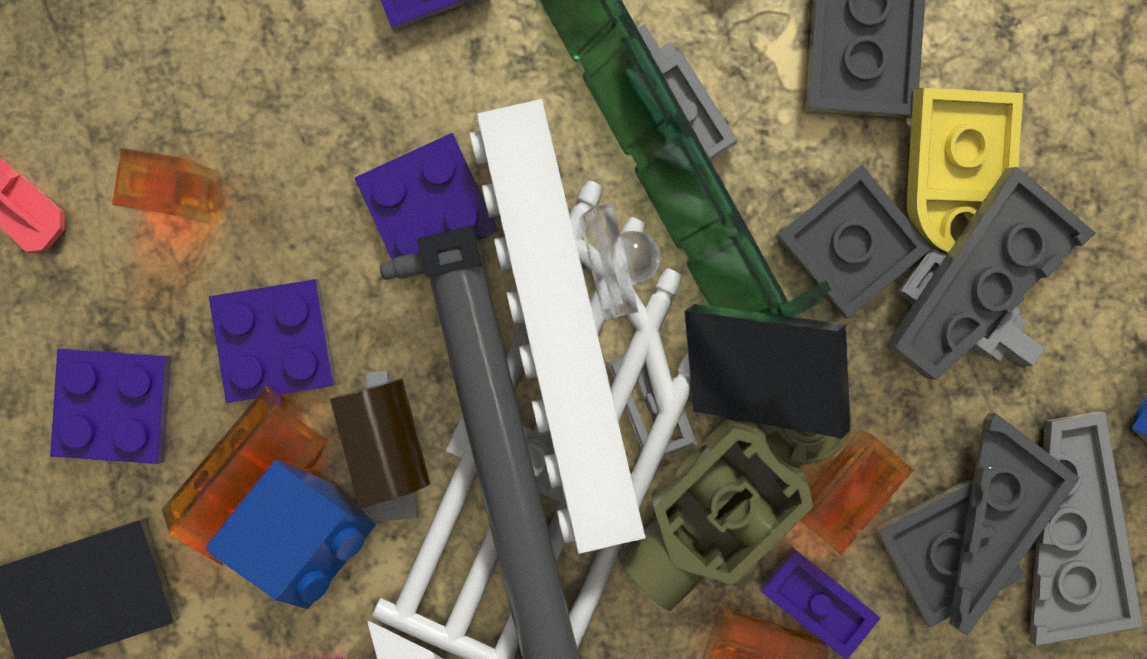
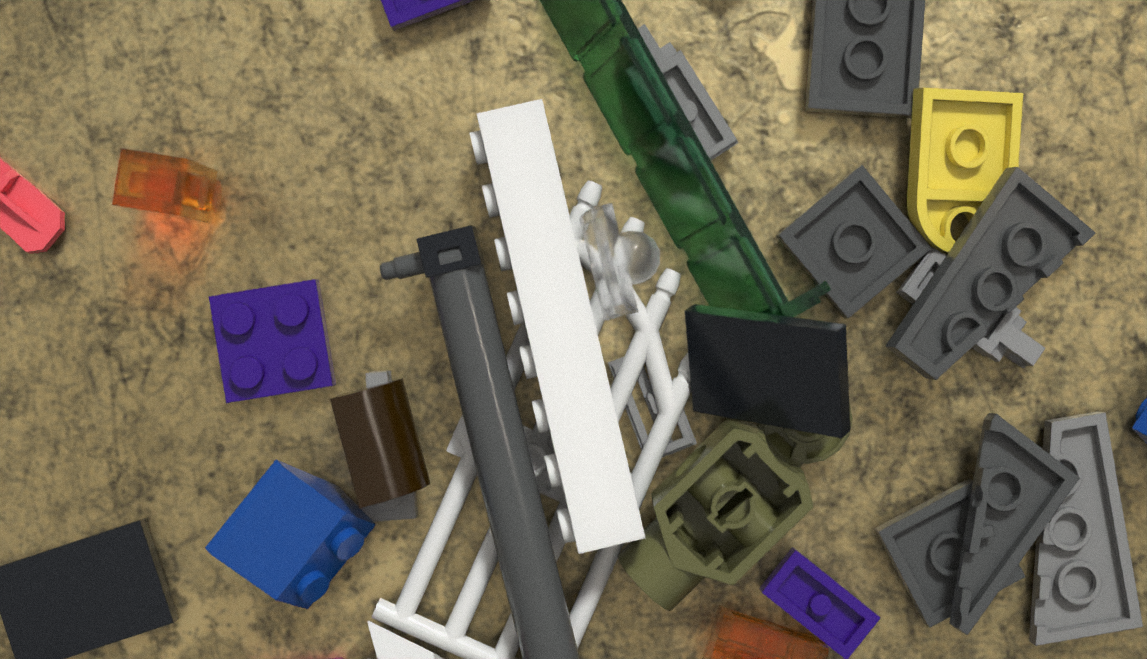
dark purple plate [50,348,171,464] -> none
clear orange brick [162,385,329,566] -> none
dark purple plate [354,133,499,260] -> none
clear orange brick [801,429,914,555] -> none

